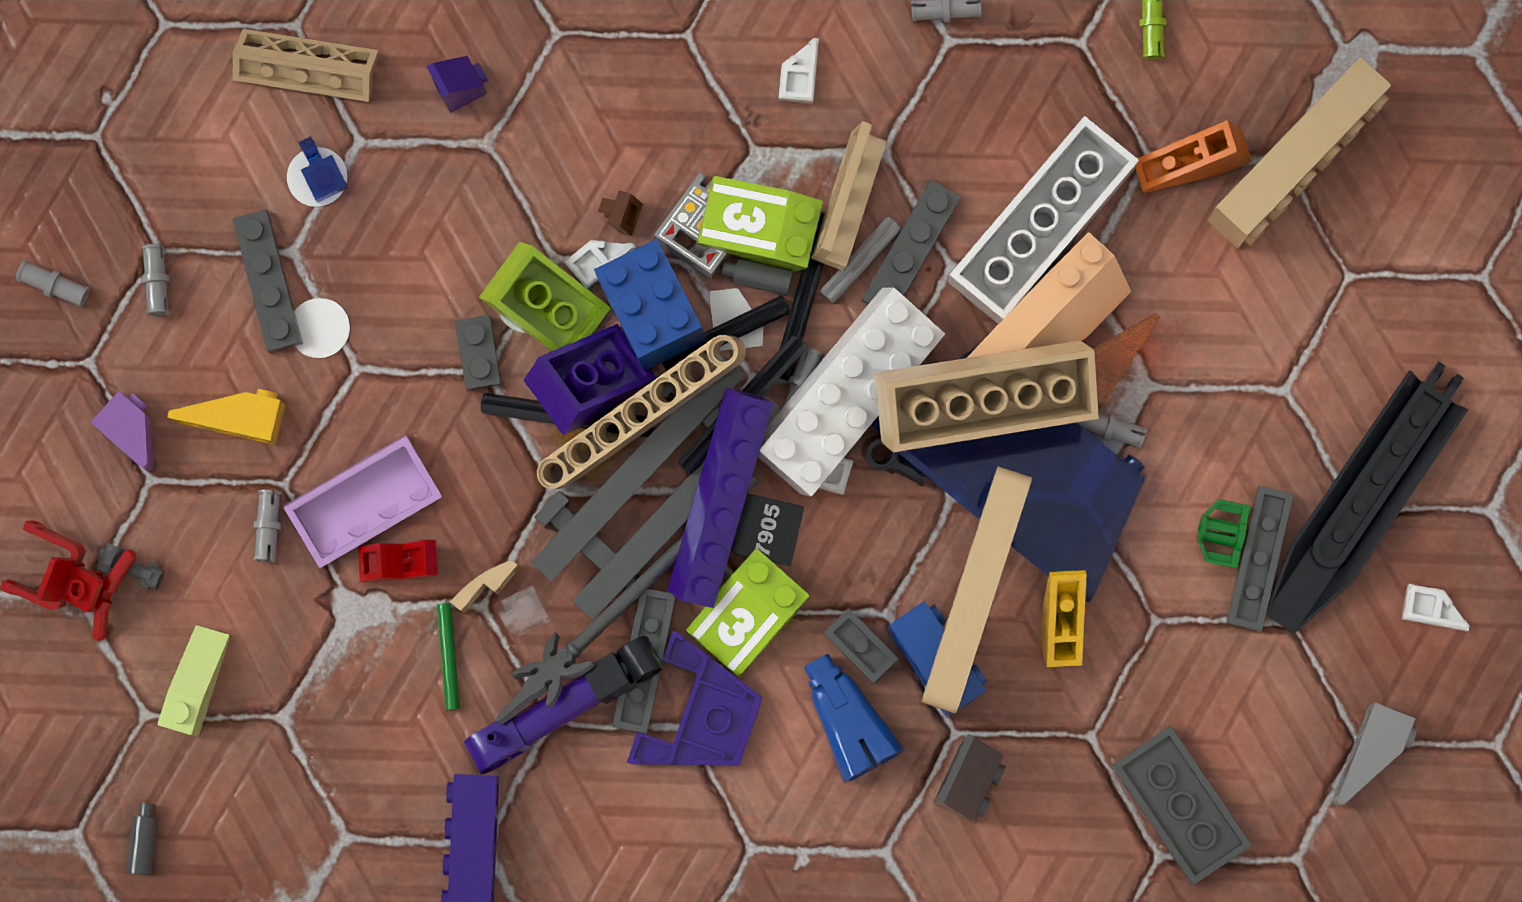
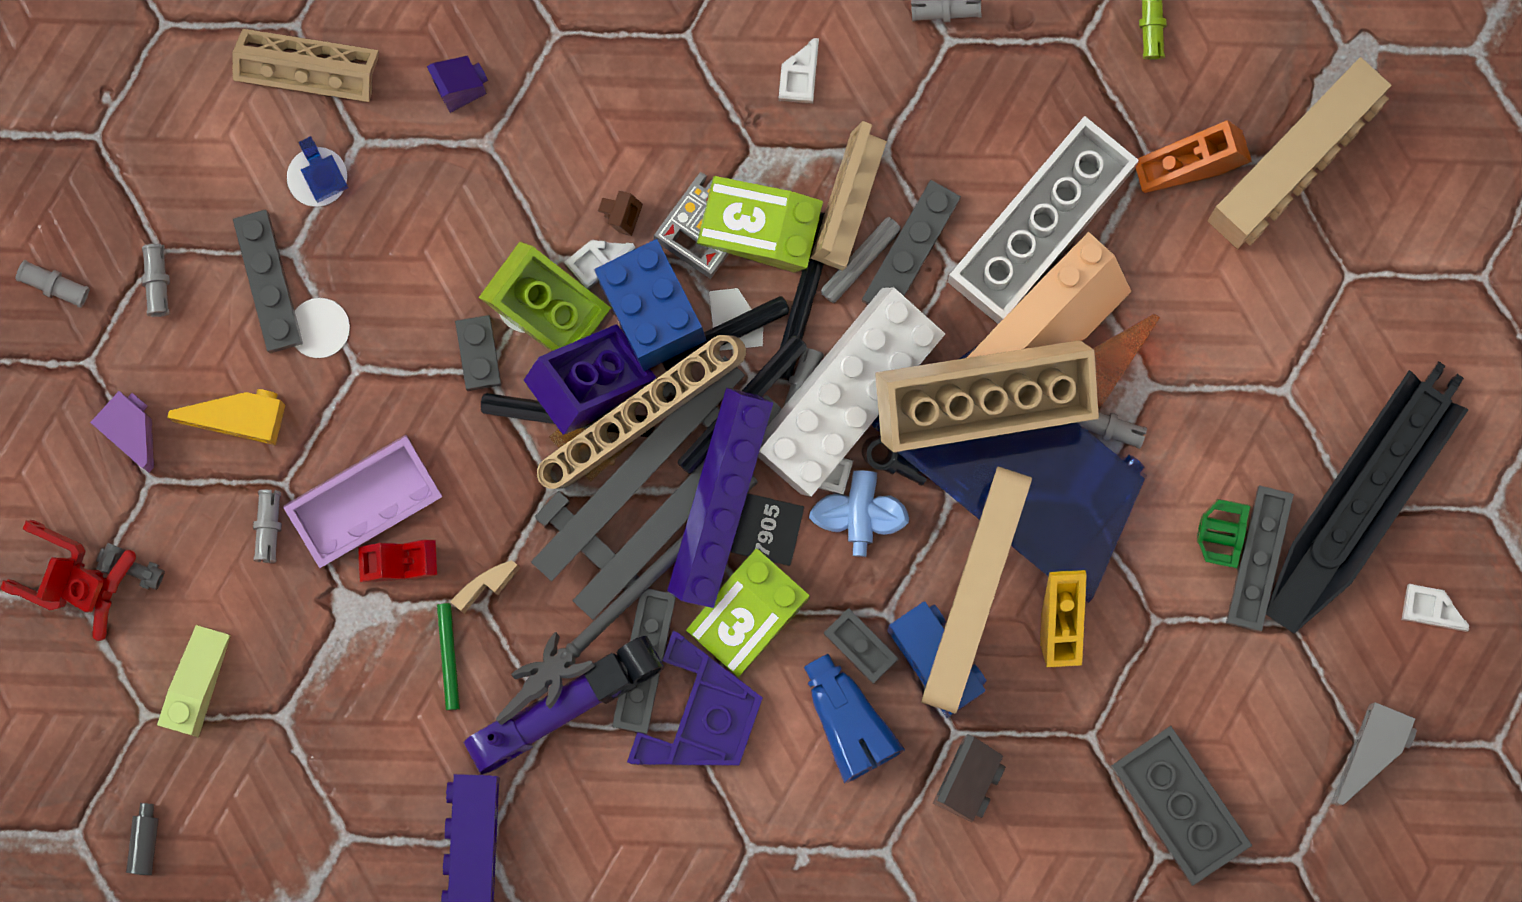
clear brick [499,585,551,636] -> none
dark grey cylinder [722,259,793,296] -> none
none -> light blue plant [809,470,909,557]

